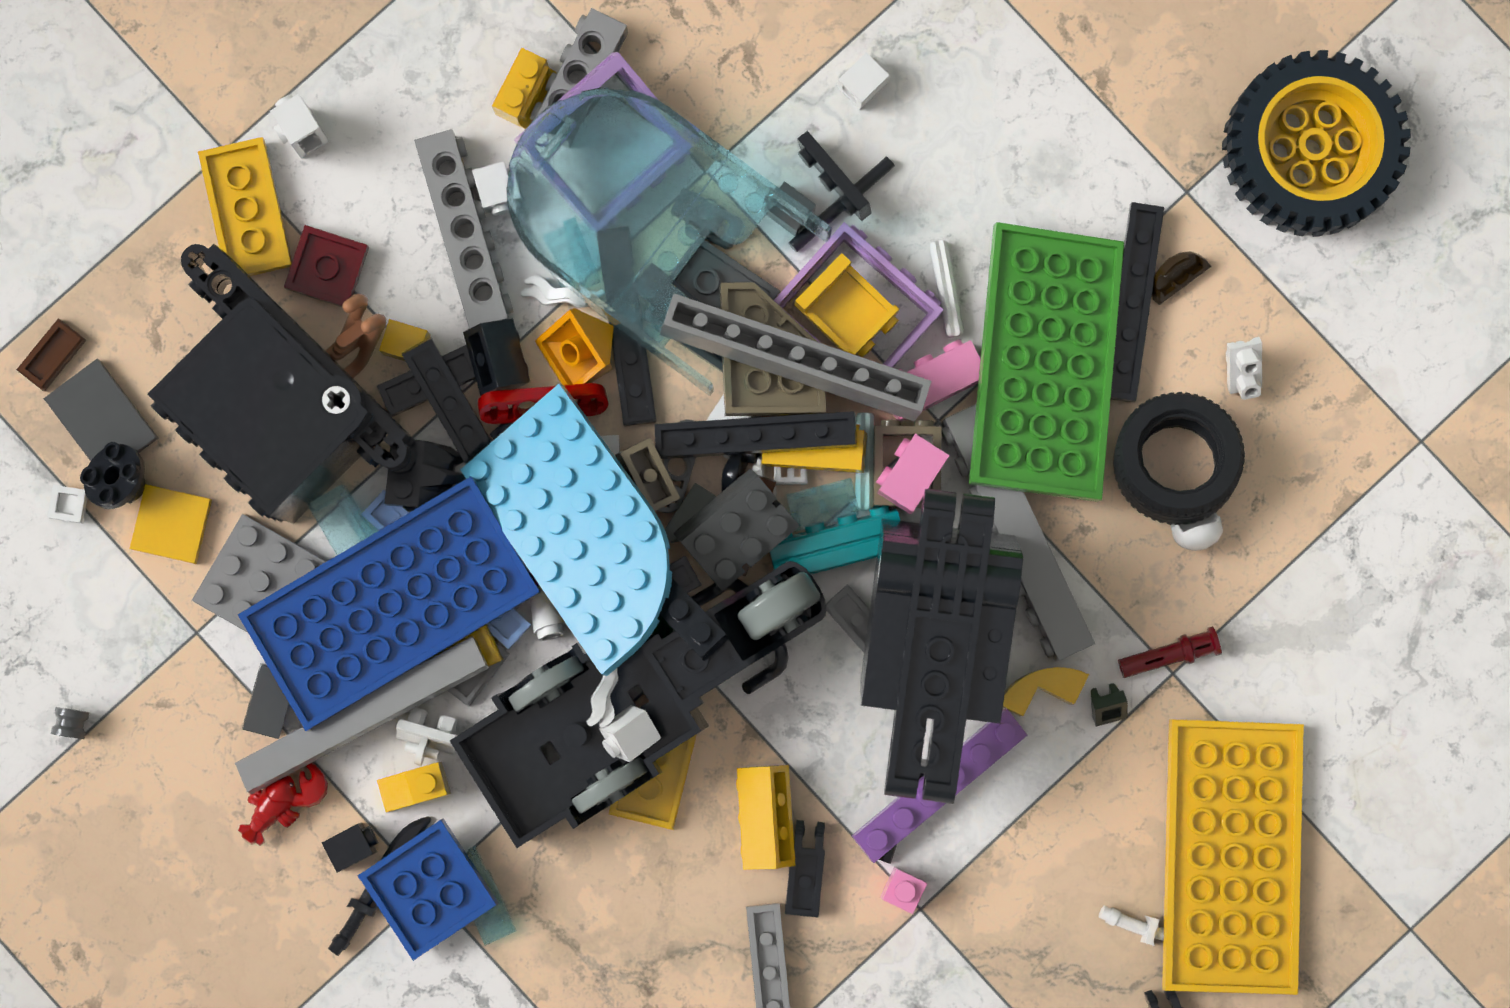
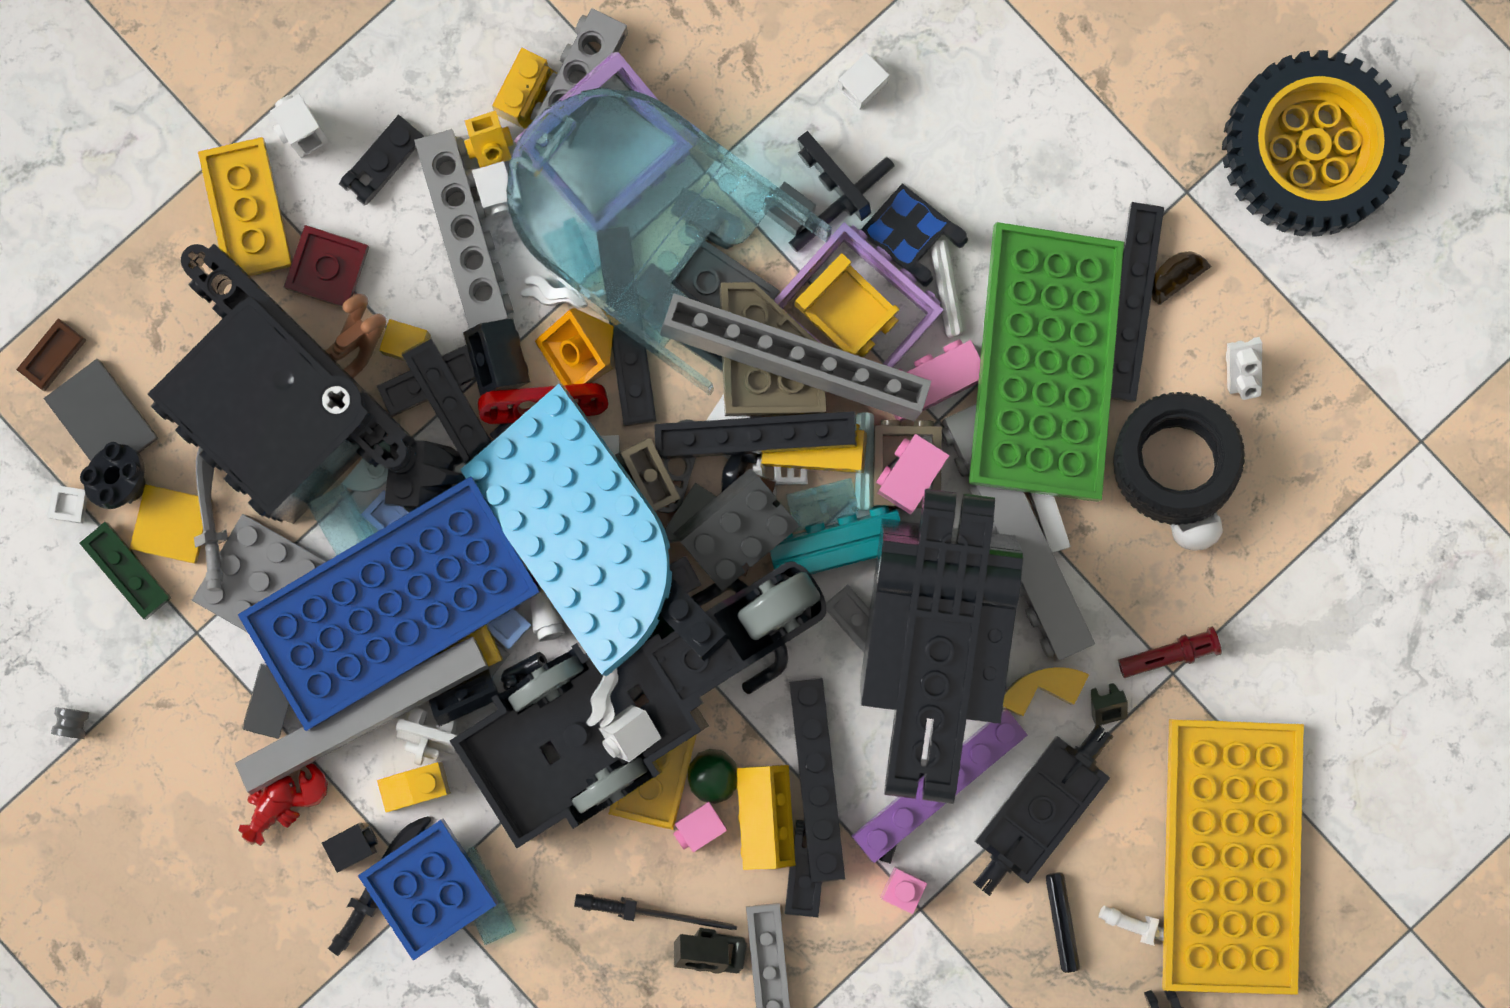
none -> dark green plate [79,522,171,620]
none -> light grey sword [194,447,228,591]
none -> black plate [339,114,424,206]
none -> light aqua plate [341,441,390,492]
none -> black plate [428,669,499,727]
none -> yellow brick [464,110,514,168]
none -> black arm [500,652,547,690]
none -> black sword [574,893,737,930]
none -> bright pink brick [673,802,727,852]
none -> pearl dark grey piece [674,928,747,974]
none -> dark green hair [688,749,737,804]
none -> black plate [789,678,845,883]
none -> black flag [861,183,968,287]
none -> black plate [973,724,1113,896]
none -> white piece [1028,492,1071,553]
none -> black axle [1046,872,1080,973]

